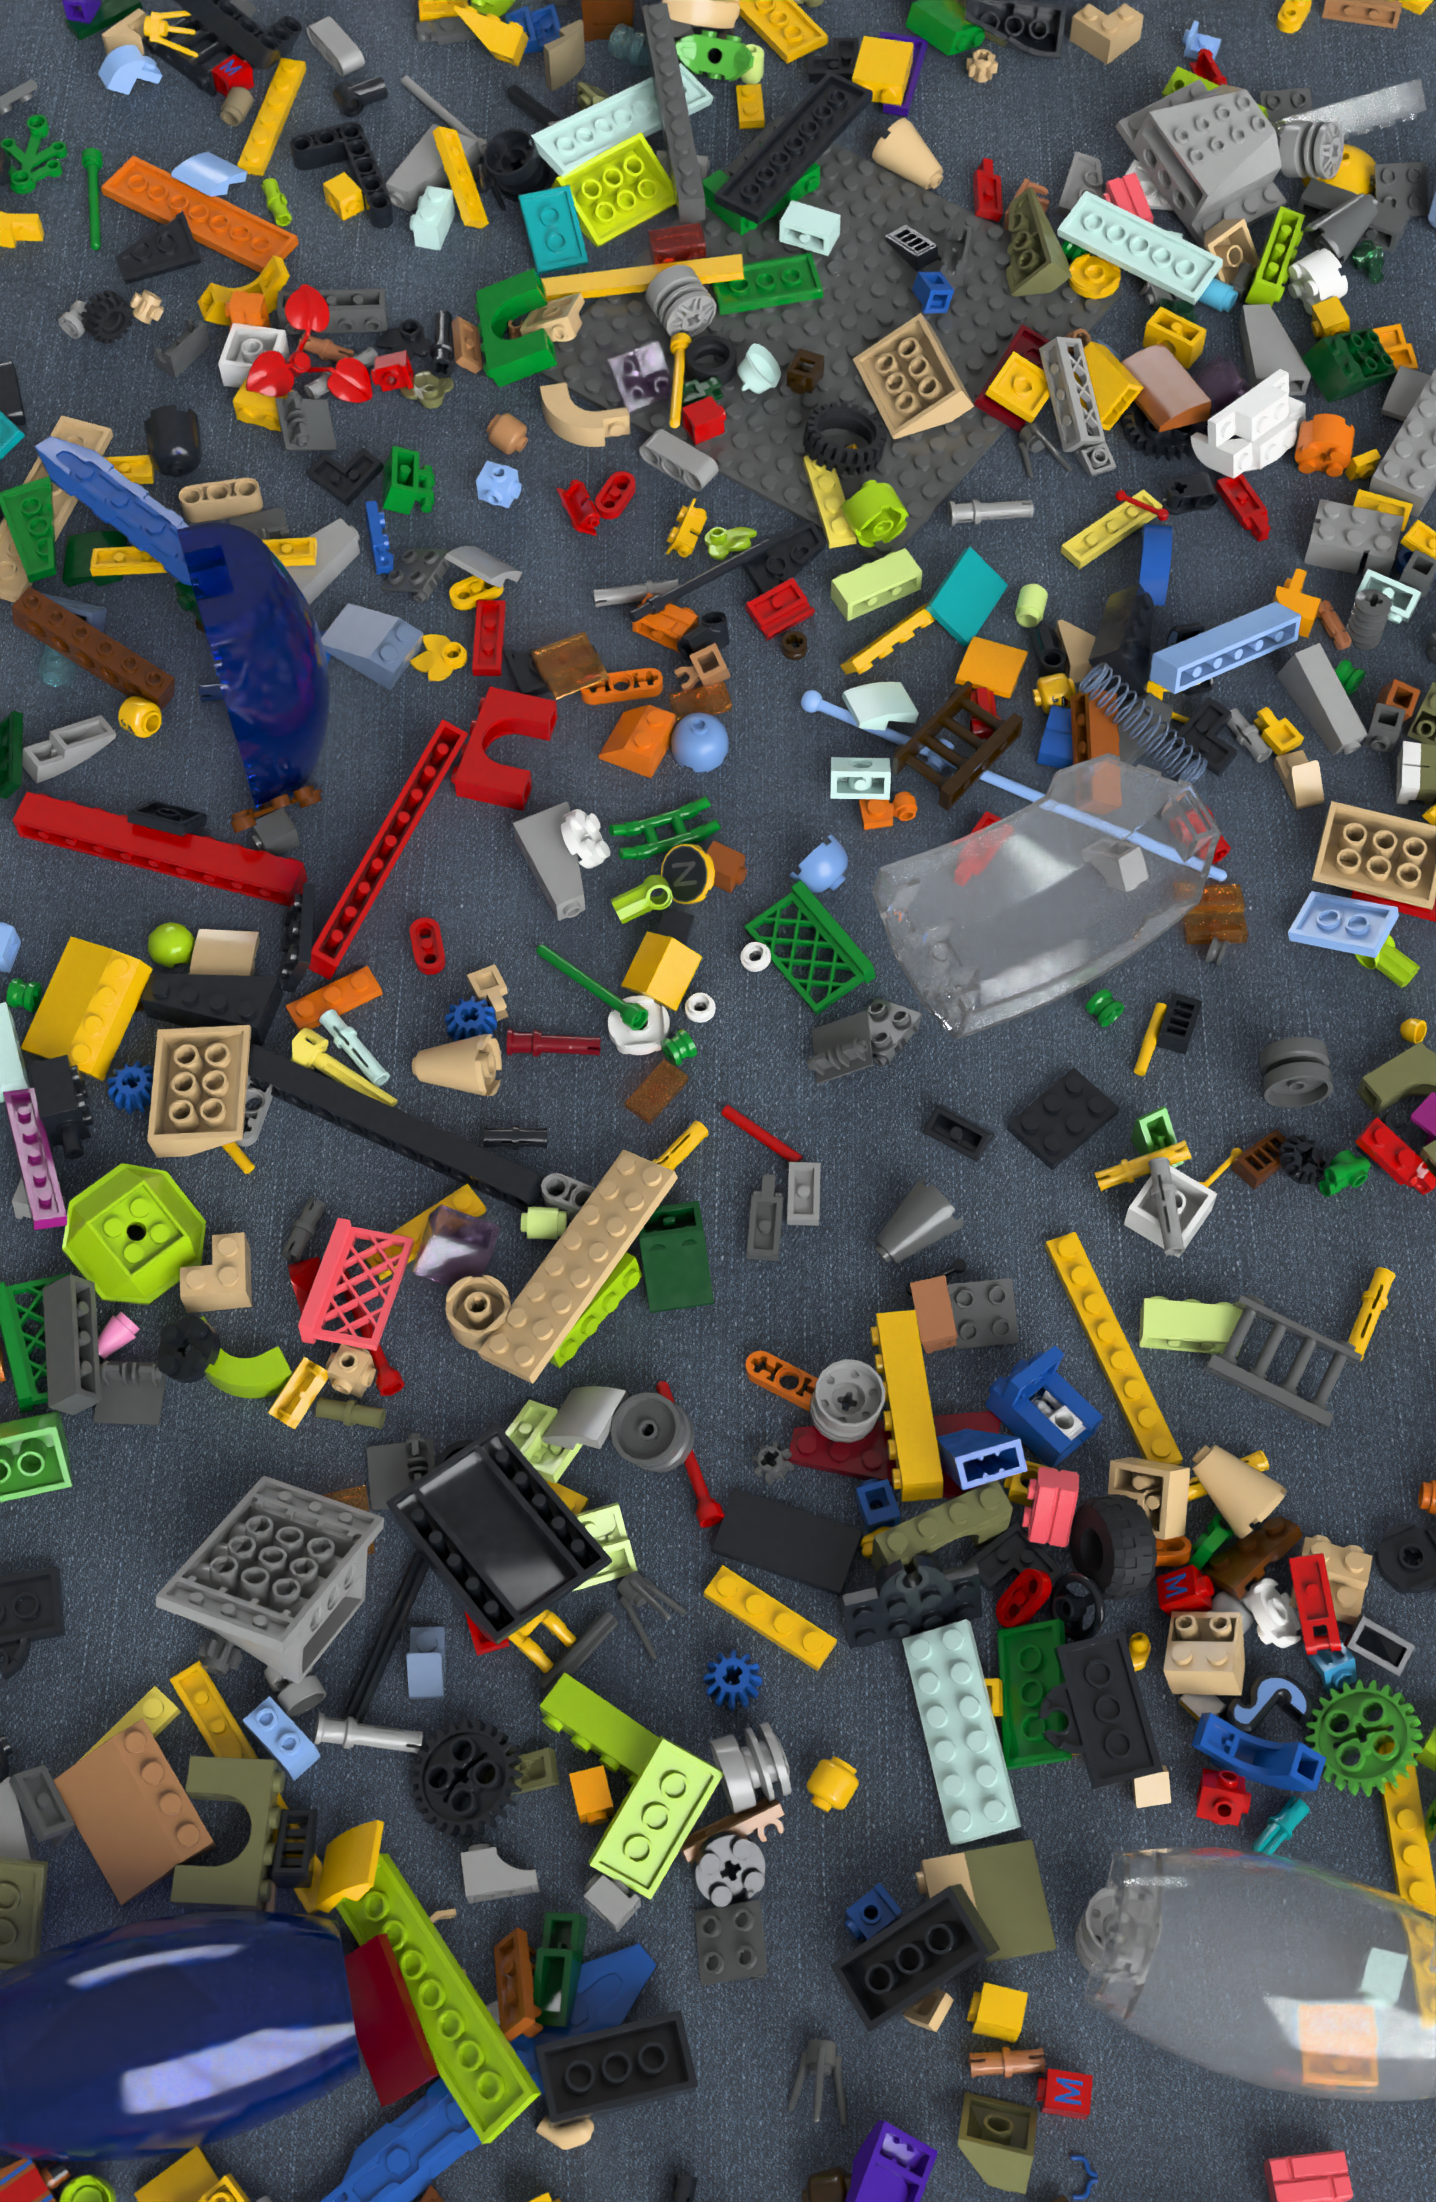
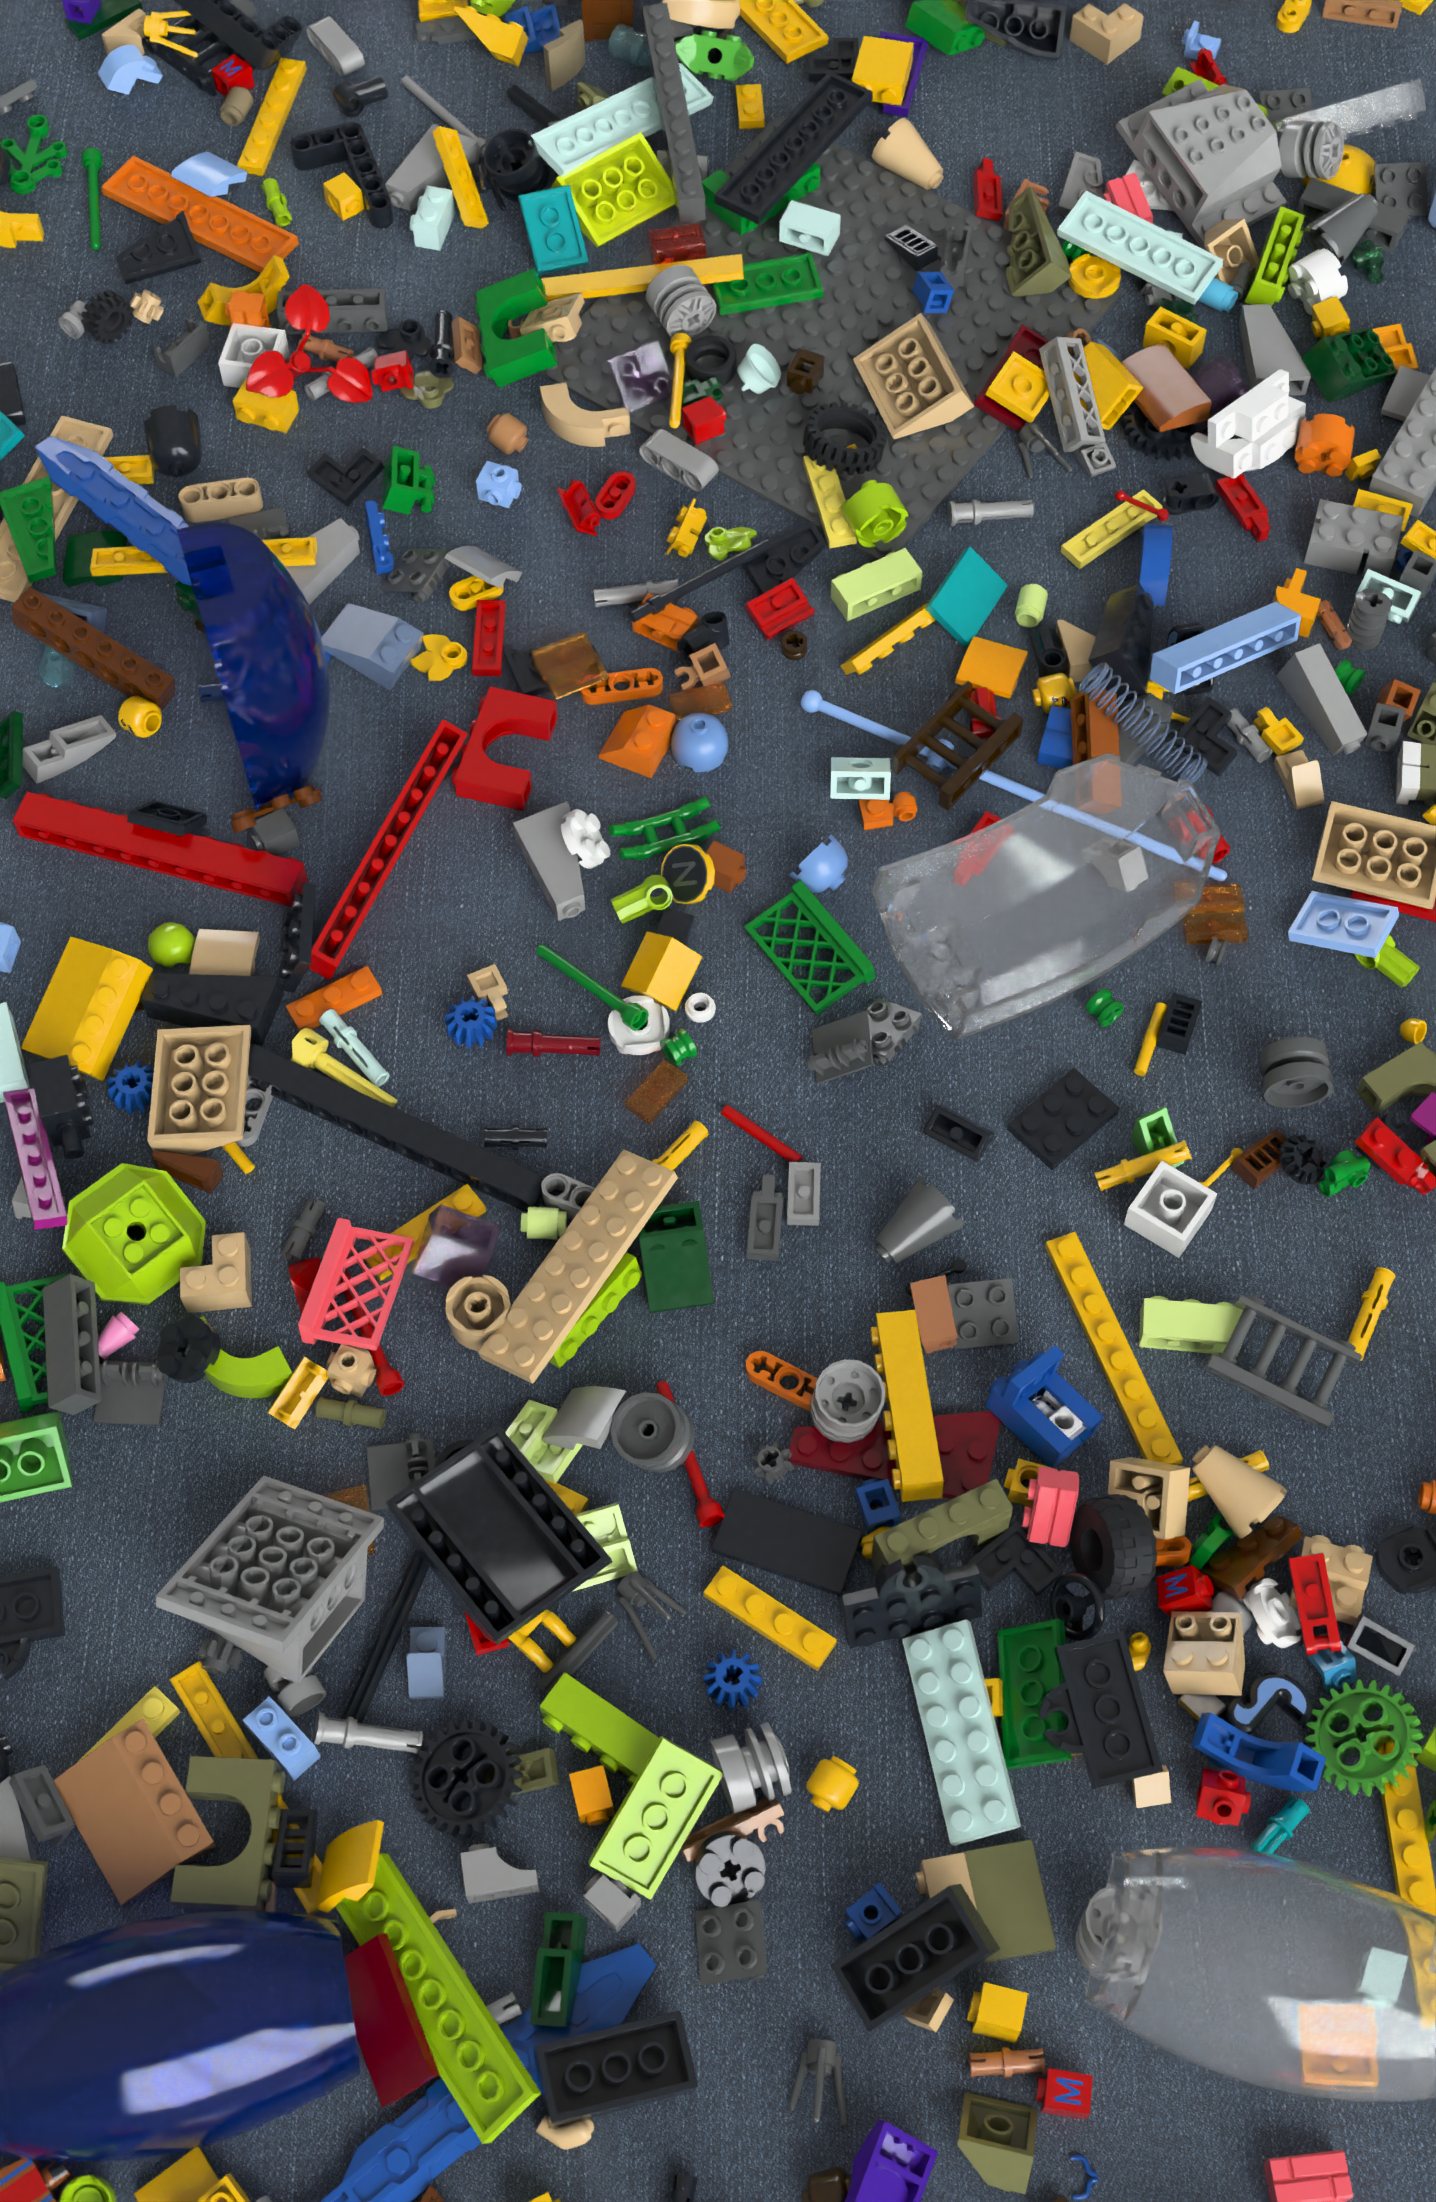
green wheel [6,977,42,1012] -> none
dark grey hinge [275,391,337,451] -> none
red plate [409,917,446,975] -> none
tan cone [412,1034,502,1096] -> none
dark orange plate [493,1927,543,2042] -> none
white plate [740,942,771,972] -> none
yellowish green brick [741,44,764,84] -> none
light aqua slope [842,682,919,731] -> none
blue slope [936,1429,1028,1490] -> none
tan gear [966,49,998,83] -> none
red plate [996,1568,1052,1628] -> none
light grey pin [1148,1157,1185,1255] -> none
none -> reddish brown slope [151,1150,223,1194]

